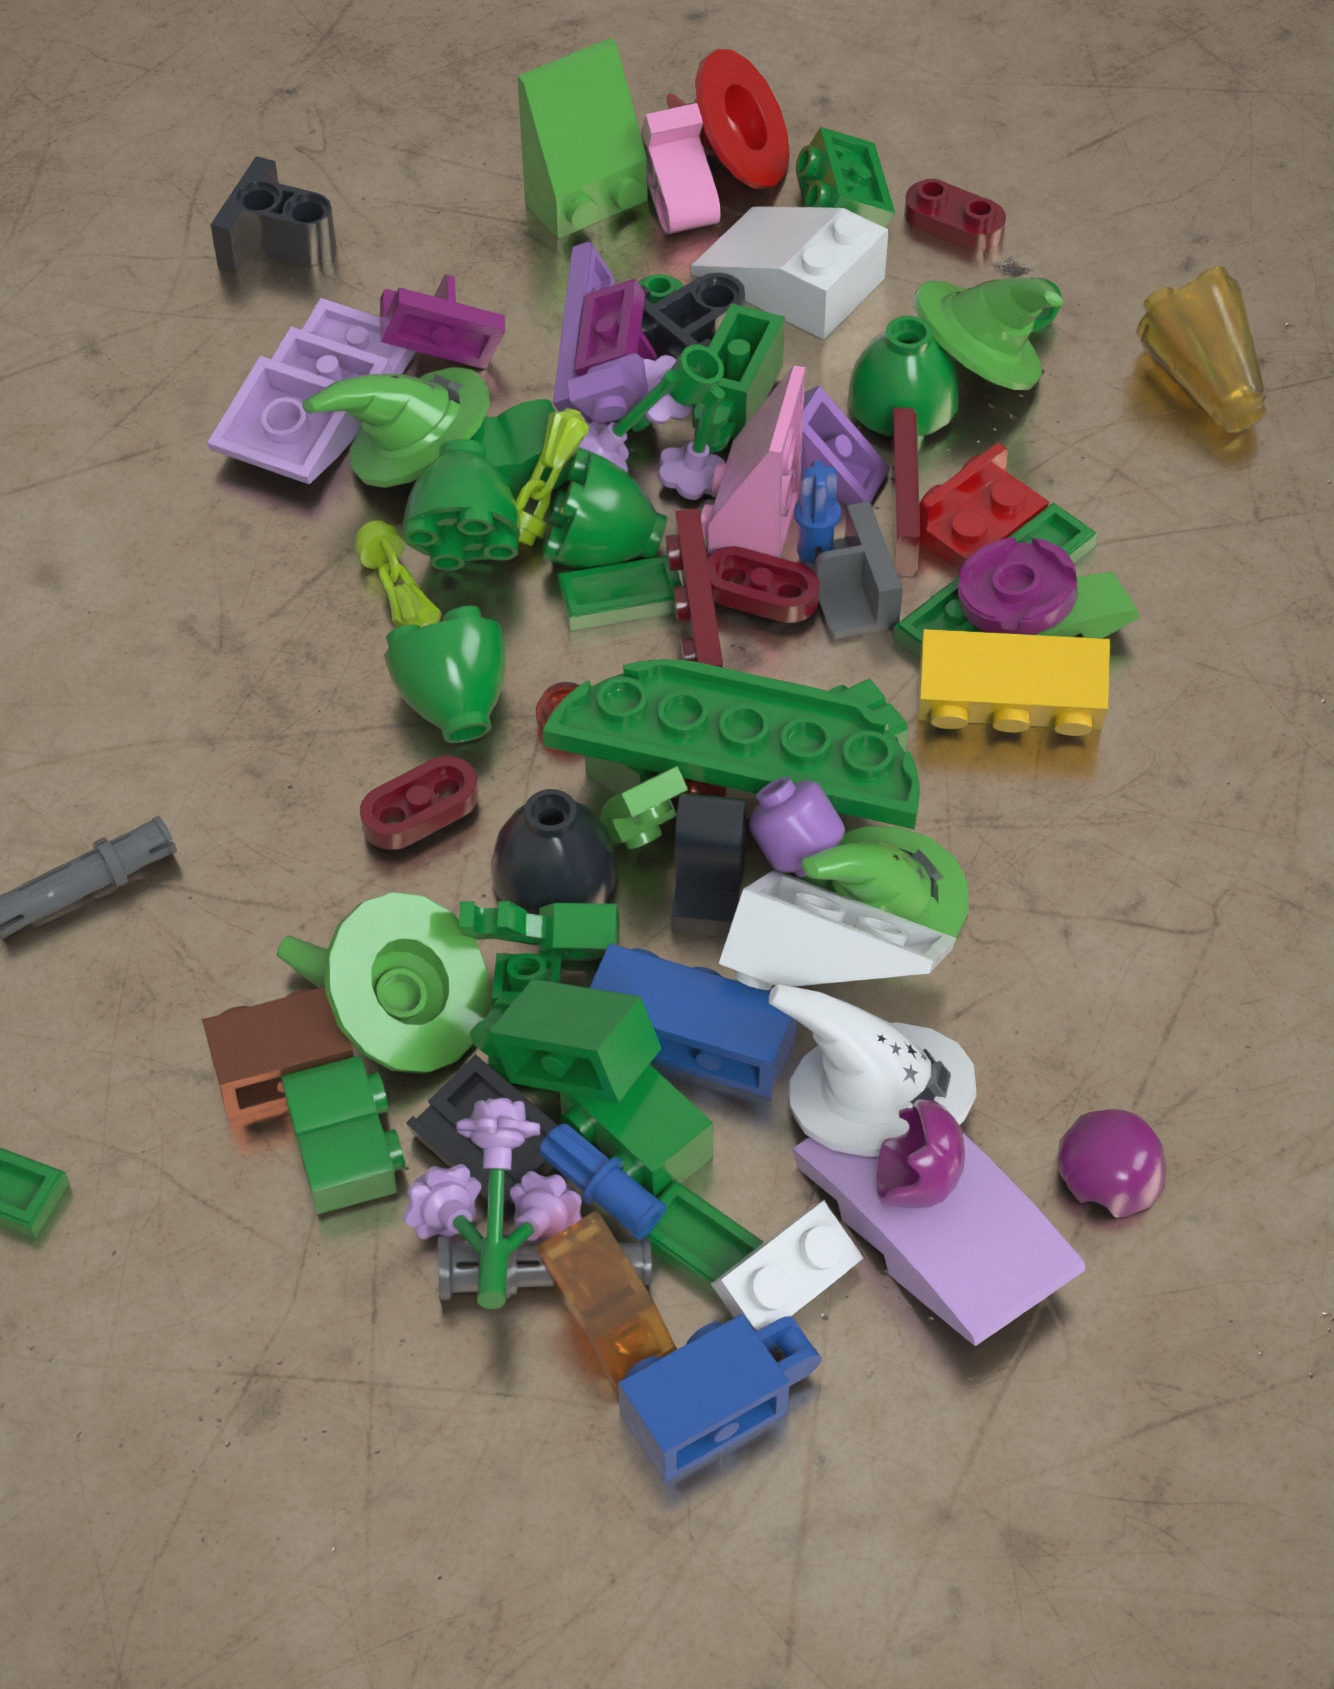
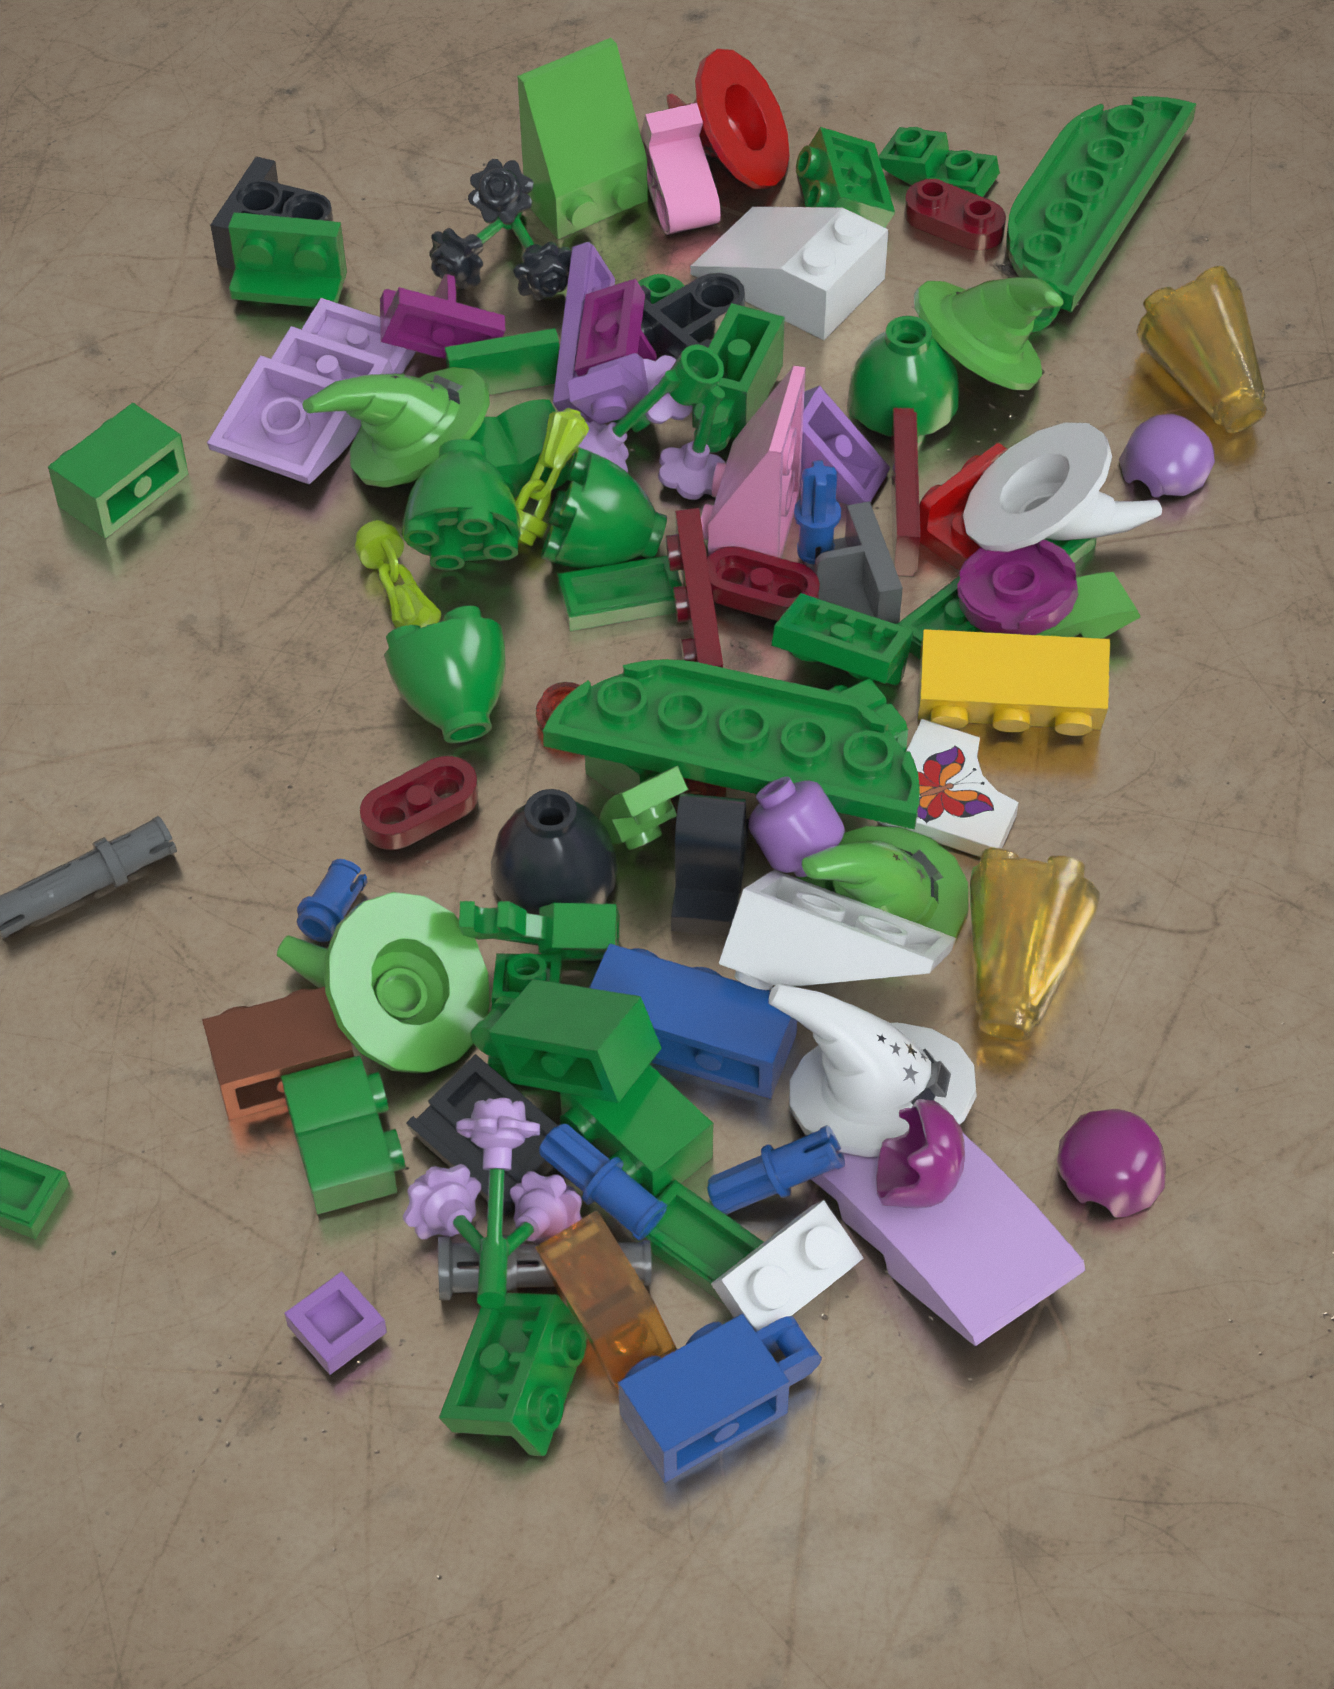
none -> green brick [48,402,189,539]
none -> green bracket [229,212,347,307]
none -> medium lavender plate [284,1271,387,1375]
none -> blue pin [297,859,368,942]
none -> black plant [429,159,572,301]
none -> green bracket [439,1293,588,1456]
none -> green tile [445,328,560,395]
none -> blue axle [707,1125,845,1215]
none -> green bracket [771,593,914,685]
none -> white tile [877,719,1019,862]
none -> green slope [879,127,1000,197]
none -> white piece [963,422,1162,552]
none -> clear yellow cone [969,848,1100,1041]
none -> green plate [1006,96,1196,312]
none -> medium lavender hair [1119,414,1215,497]

